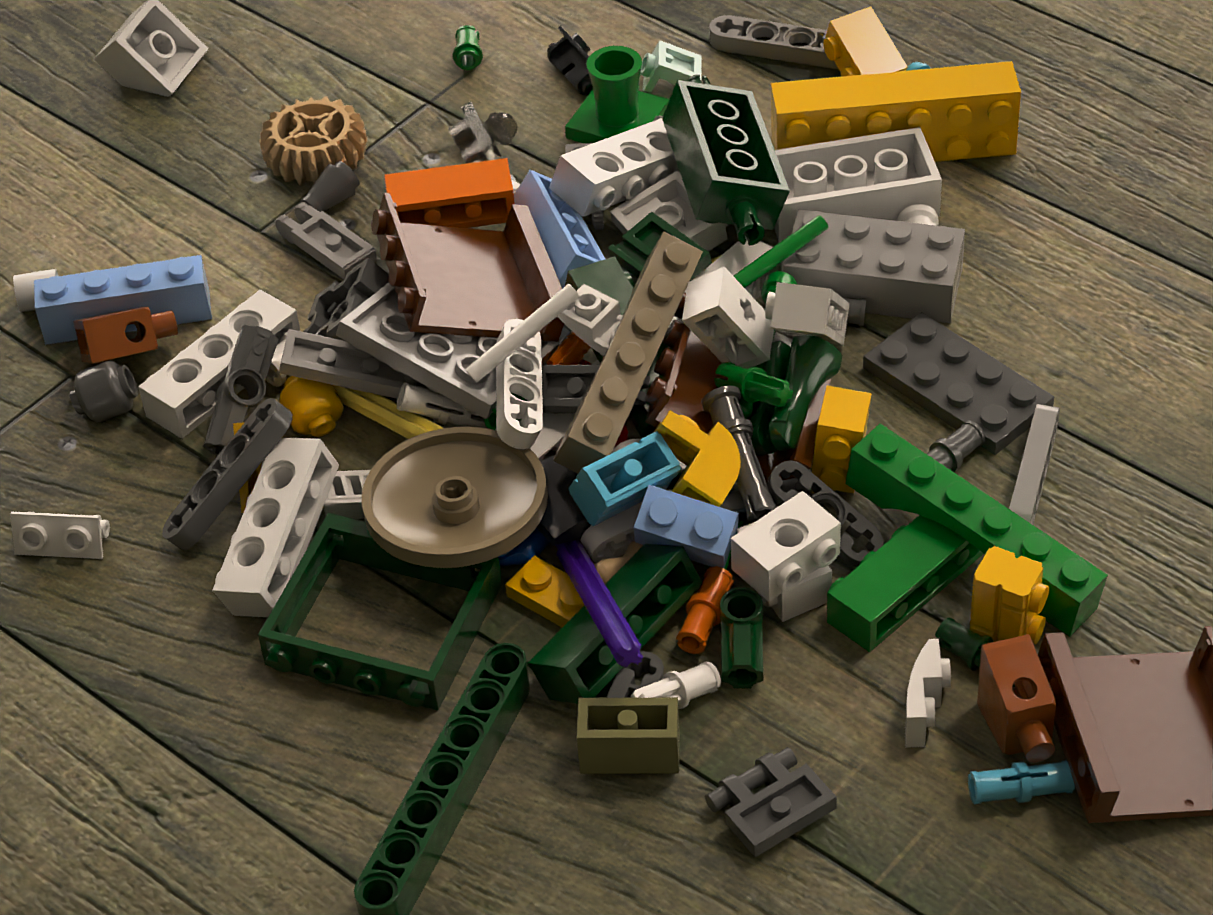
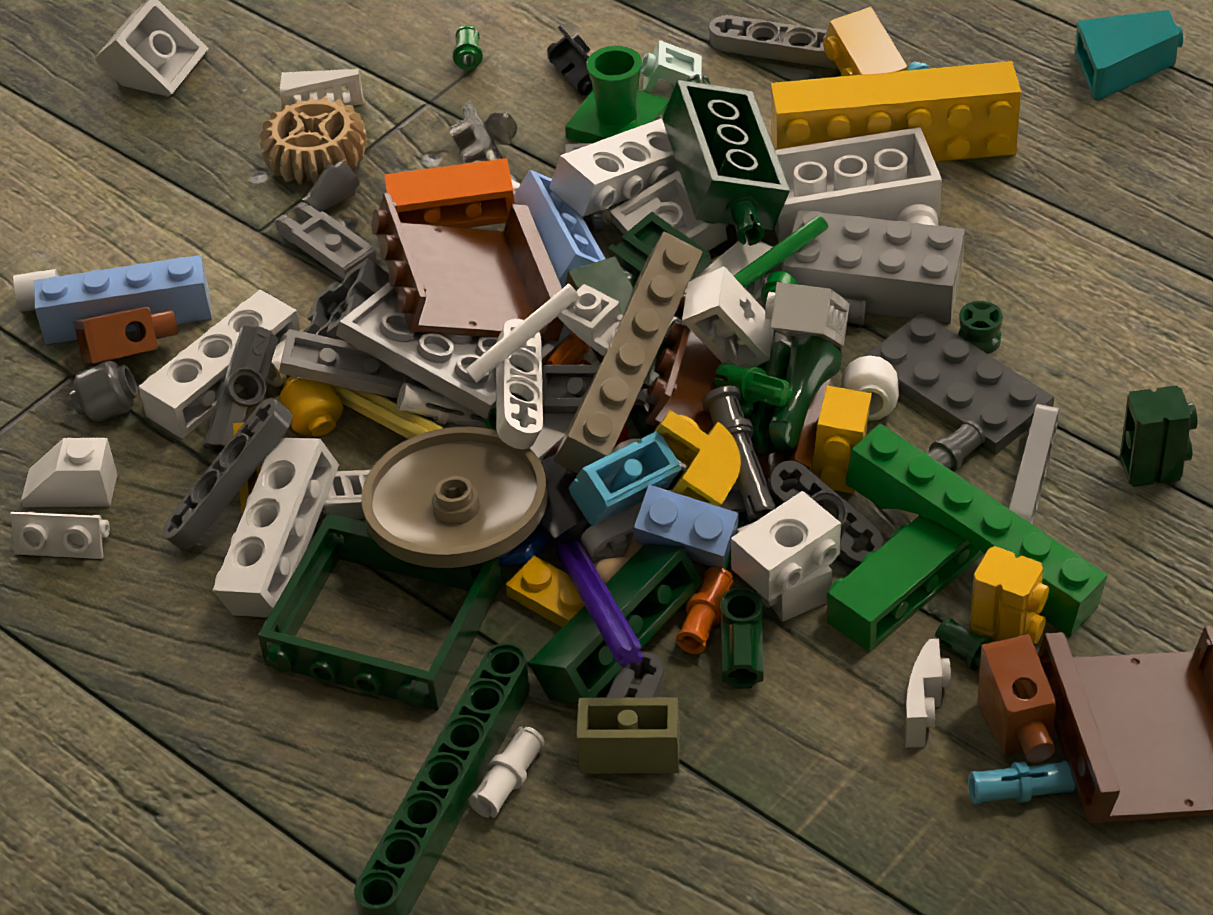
white axle [631,662,721,709] -> none
dark grey plate [705,747,837,857] -> none
none -> white slope [21,438,117,507]
none -> white slope [280,69,364,106]
none -> white pin [469,726,545,818]
none -> white head [841,355,899,421]
none -> dark green wheel [958,301,1003,354]
none -> teal slope [1074,10,1183,100]
none -> dark green brick [1119,385,1198,487]

